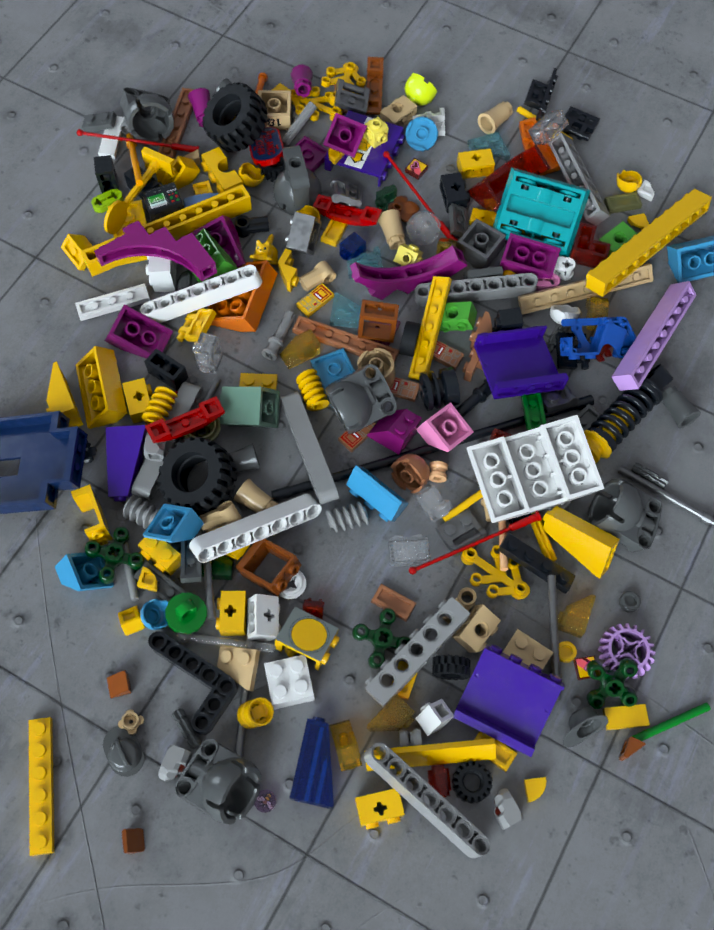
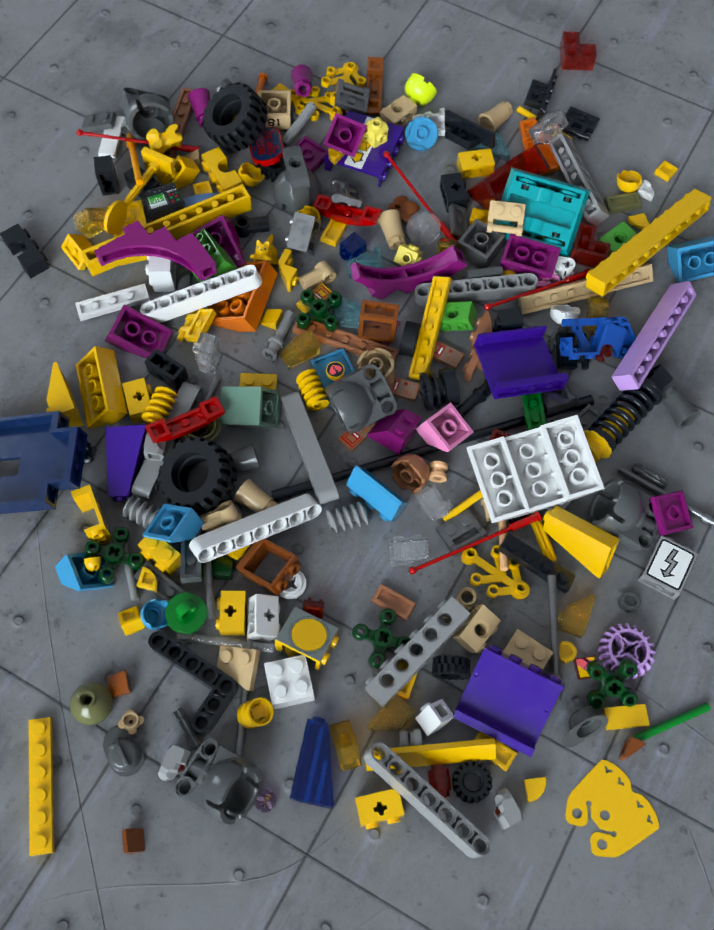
lime beam [91,189,124,213] -> none
clear green bracket [375,184,397,212] -> none
tile [405,158,428,180] -> none
none -> black arch [0,224,49,279]
none -> olive piece [70,682,113,725]
none -> clear yellow slope [73,208,109,239]
none -> yellow hinge [84,556,101,571]
none -> yellow animal [146,124,183,154]
none -> yellow slope [260,309,283,330]
none -> dark green gear [296,289,342,332]
none -> tile [326,362,345,381]
none -> black bracket [445,110,495,150]
none -> red piece [484,269,590,310]
none -> tan plate [486,200,526,237]
none -> clear red brick [560,32,597,71]
none -> yellow piece [565,760,659,857]
none -> panel [637,535,698,600]
none -> magenta tile [650,490,693,536]
none -> yellow tile [654,160,678,182]

